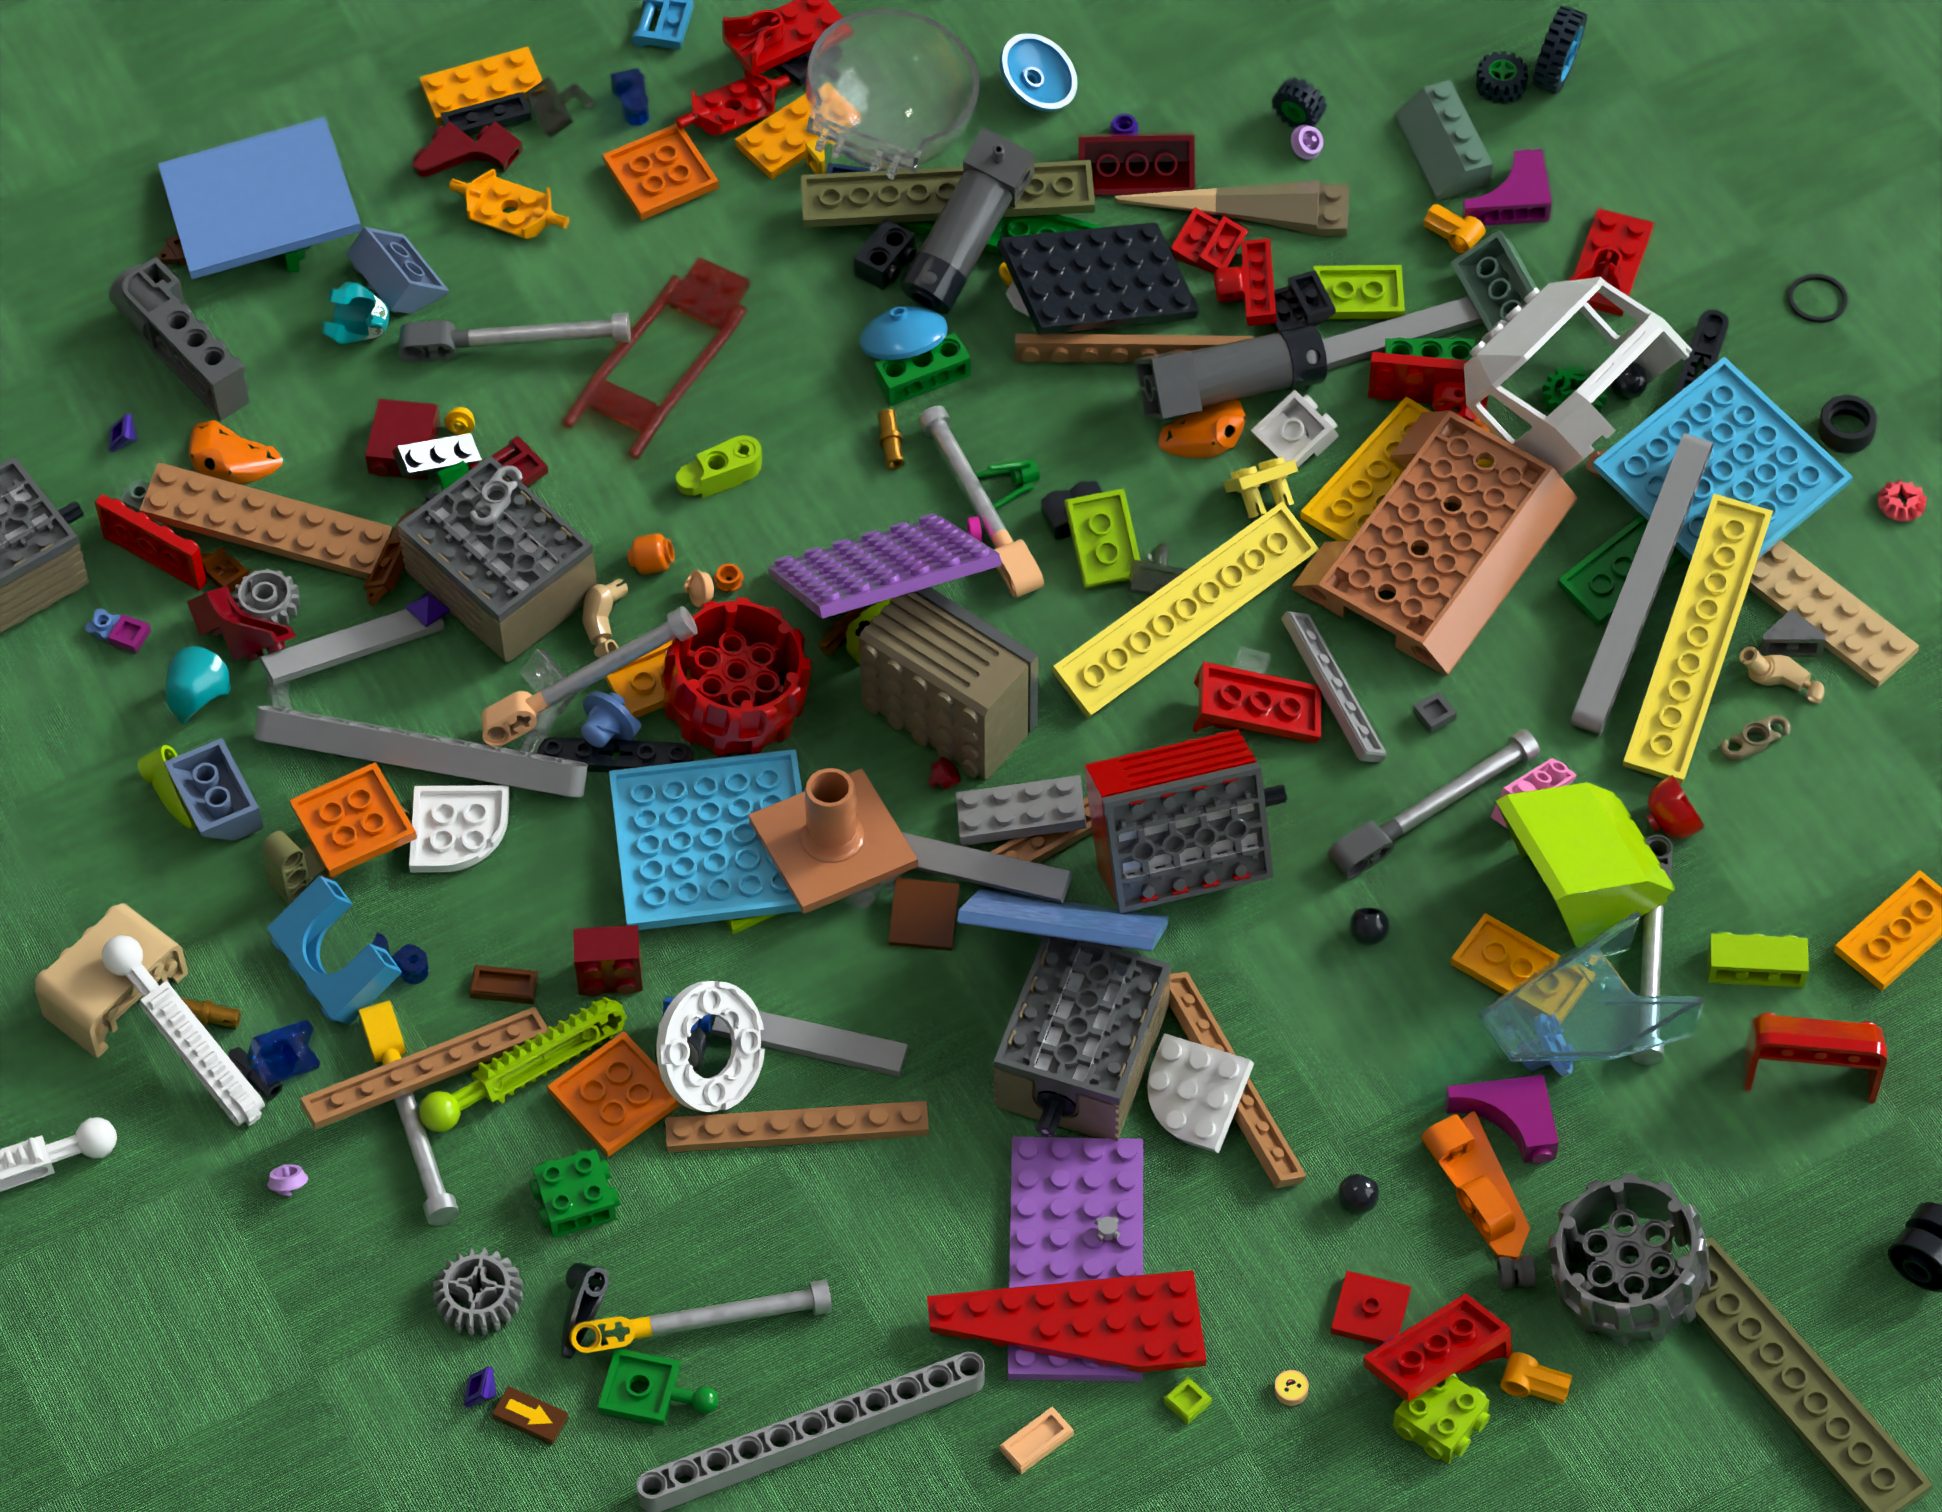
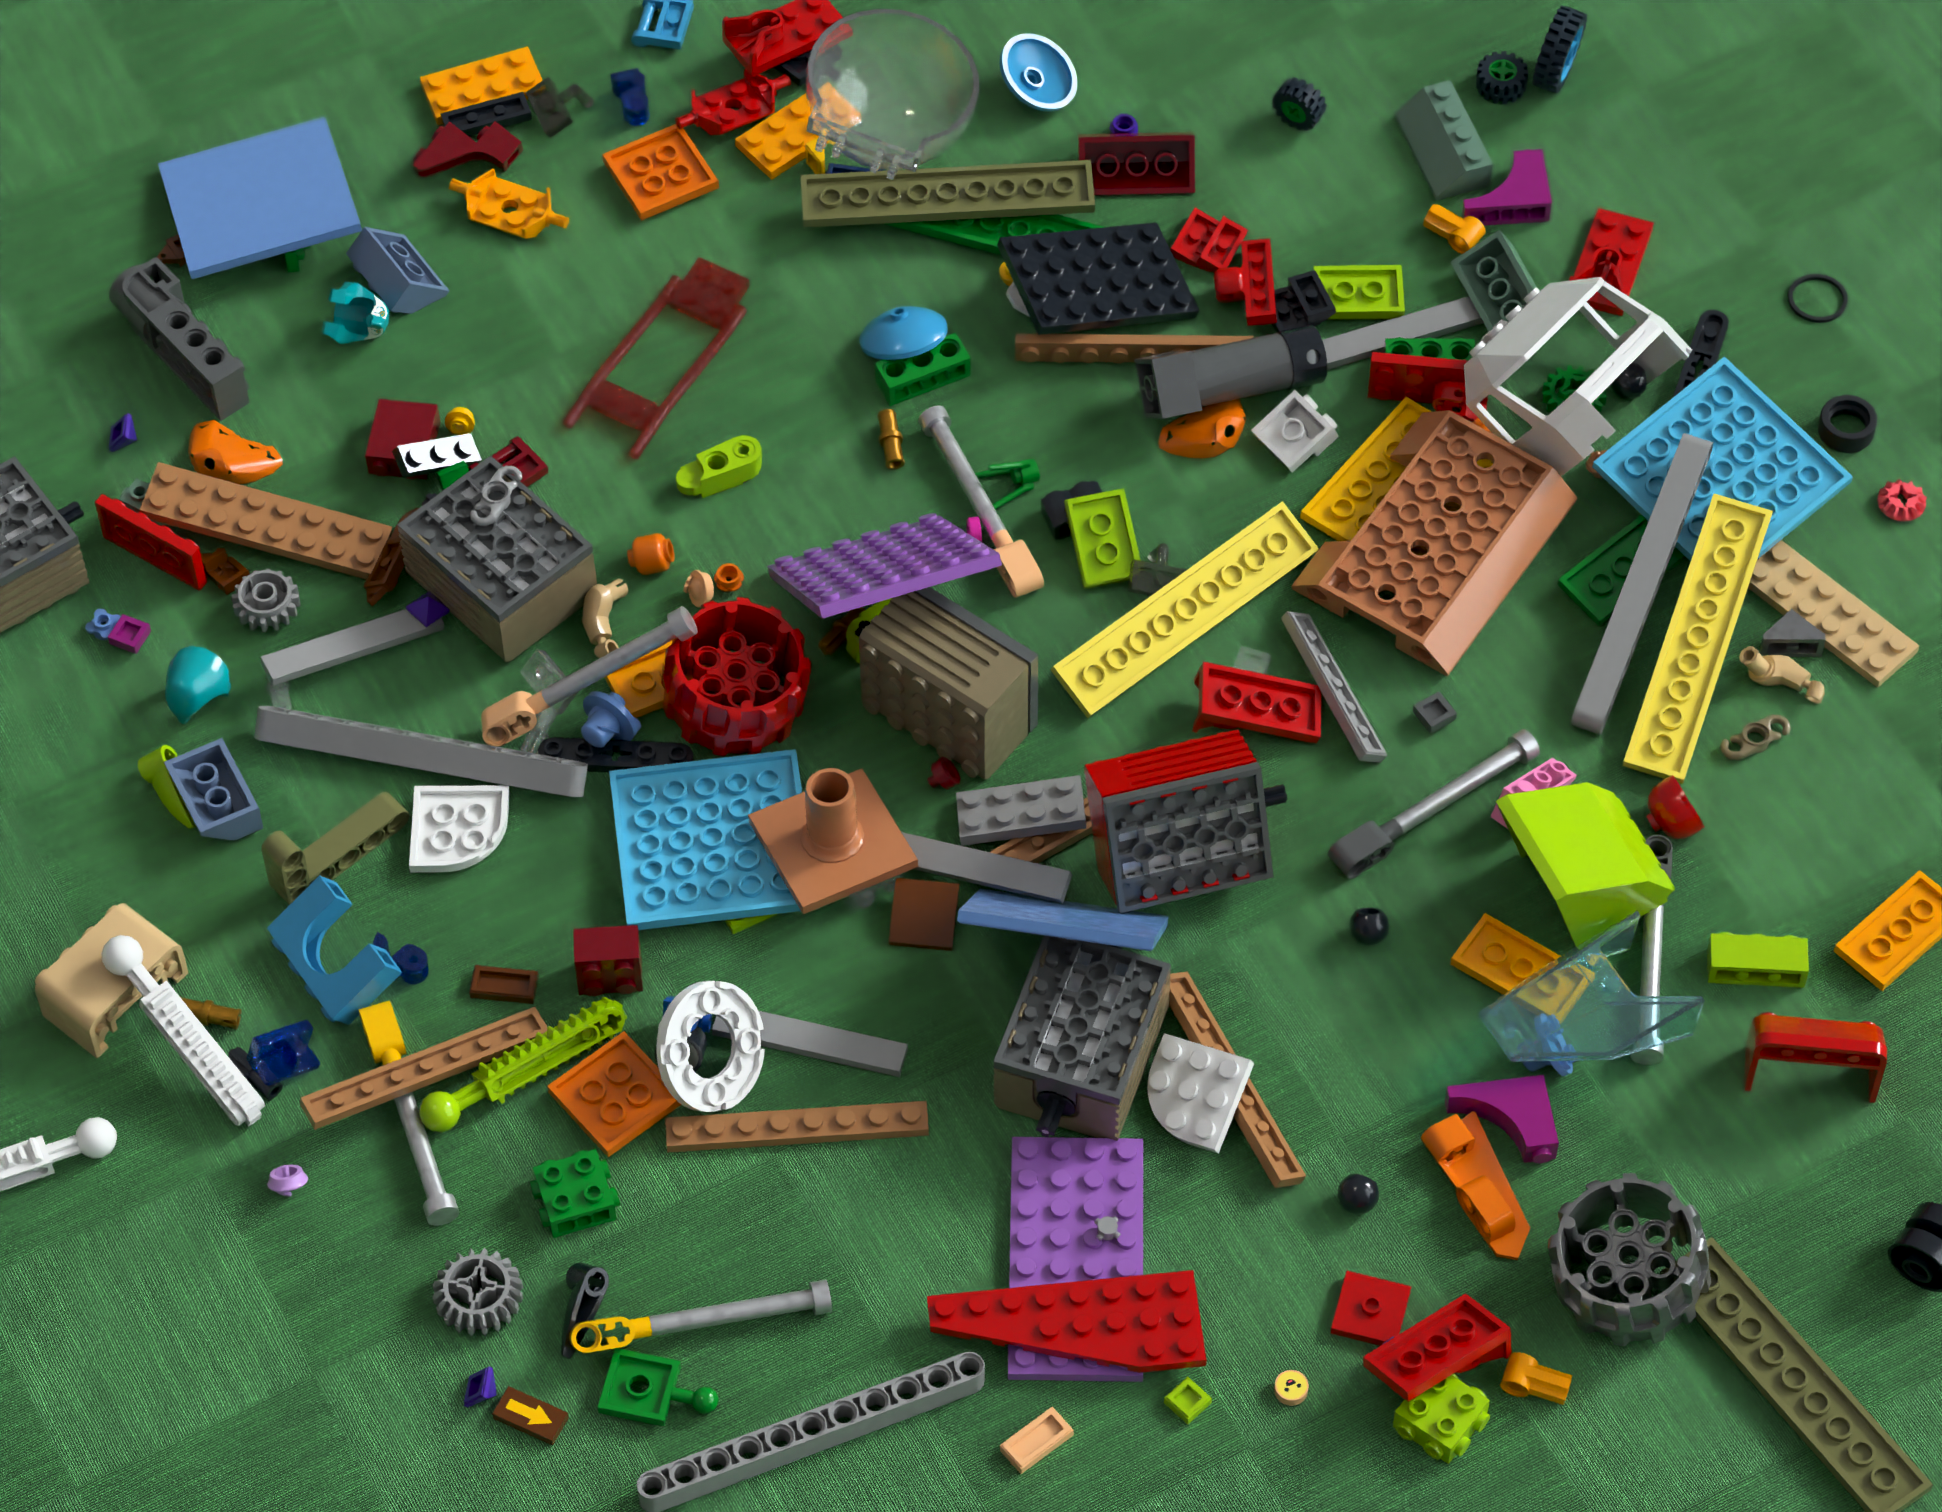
dark red arch [186,586,295,663] -> none
orange plate [289,762,417,877] -> none
piece [399,312,631,362] -> none
black brick [853,220,917,290] -> none
dark grey piece [898,127,1034,314] -> none
dark tan plate [1115,180,1350,236] -> none
light yellow plate [1223,457,1298,519] -> none
lavender hat [1291,125,1323,160] -> none
dark grey wheel [1497,1254,1536,1290] -> none

